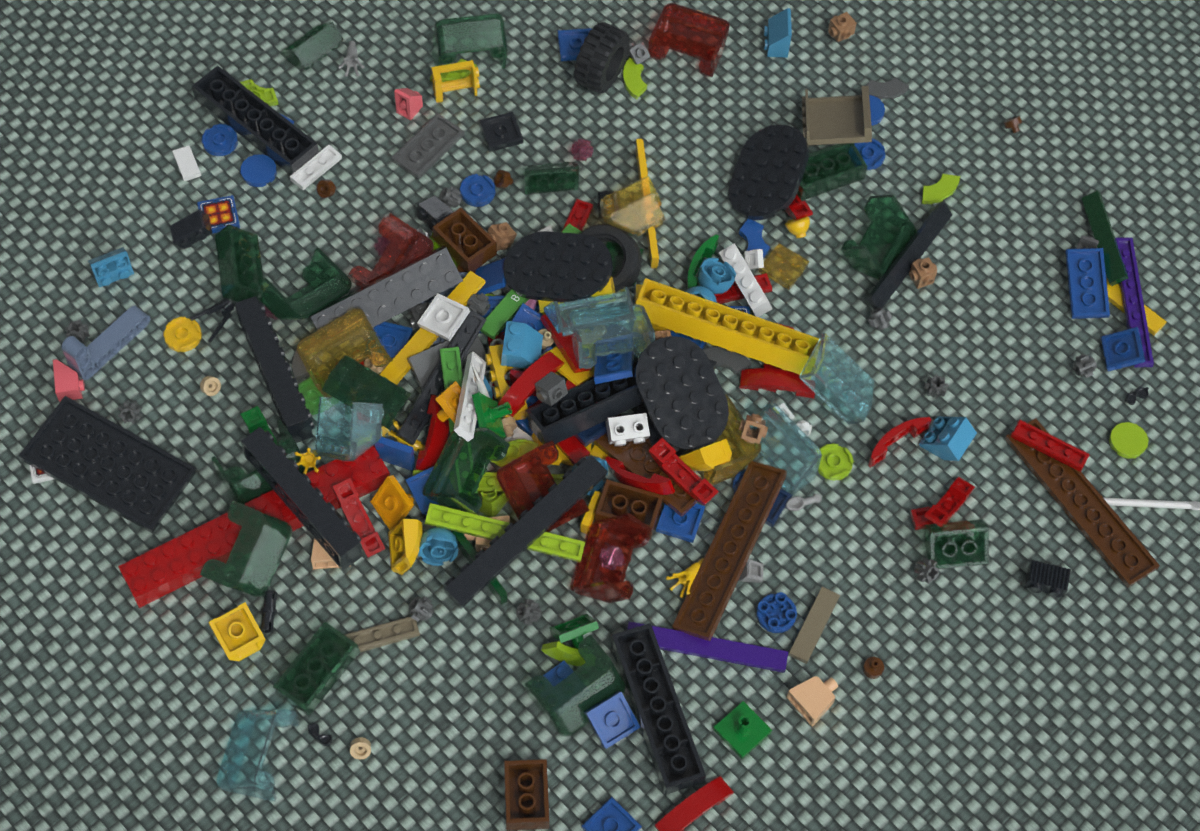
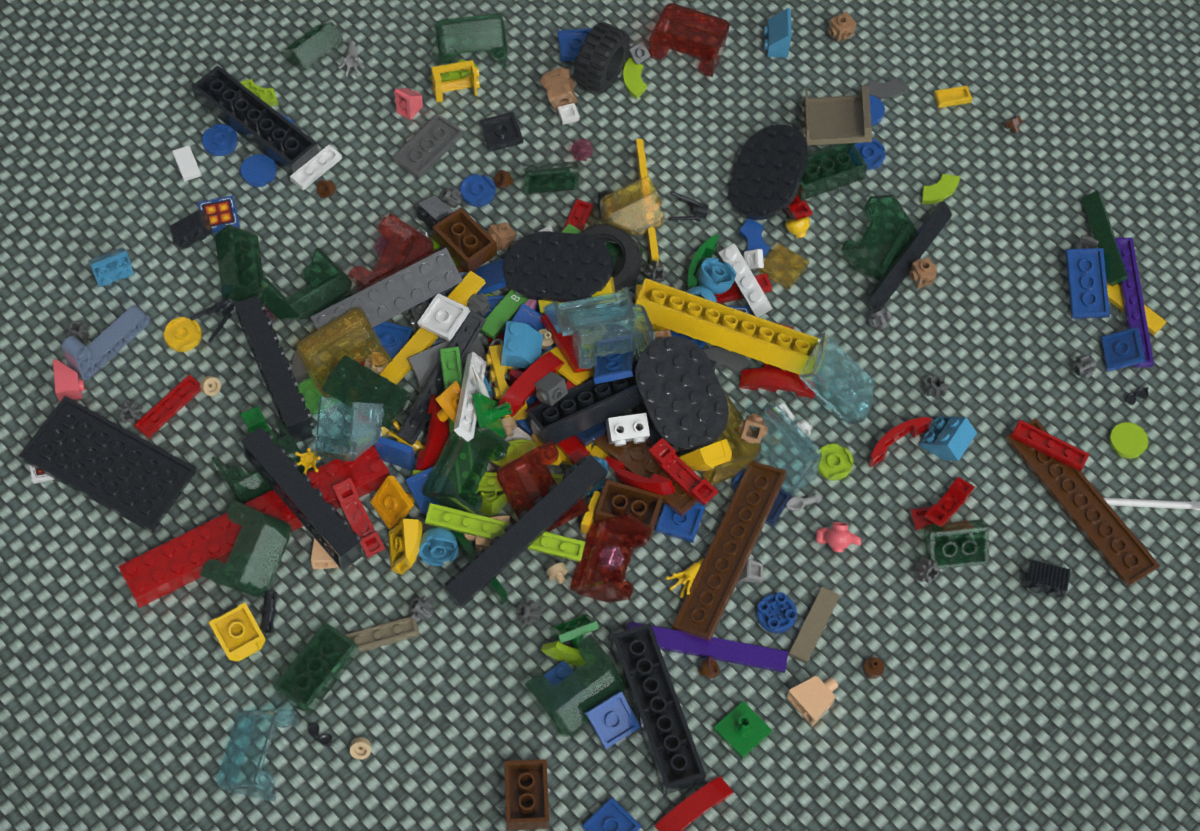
none -> red tile [134,374,201,439]
none -> medium nougat piece [540,67,579,111]
none -> tan tile [546,563,568,584]
none -> white plate [557,103,580,125]
none -> dark grey gear [643,260,667,282]
none -> black plant [668,191,709,221]
none -> reddish brown tile [698,657,720,679]
none -> coral piece [816,522,862,552]
none -> yellow tile [933,86,972,108]

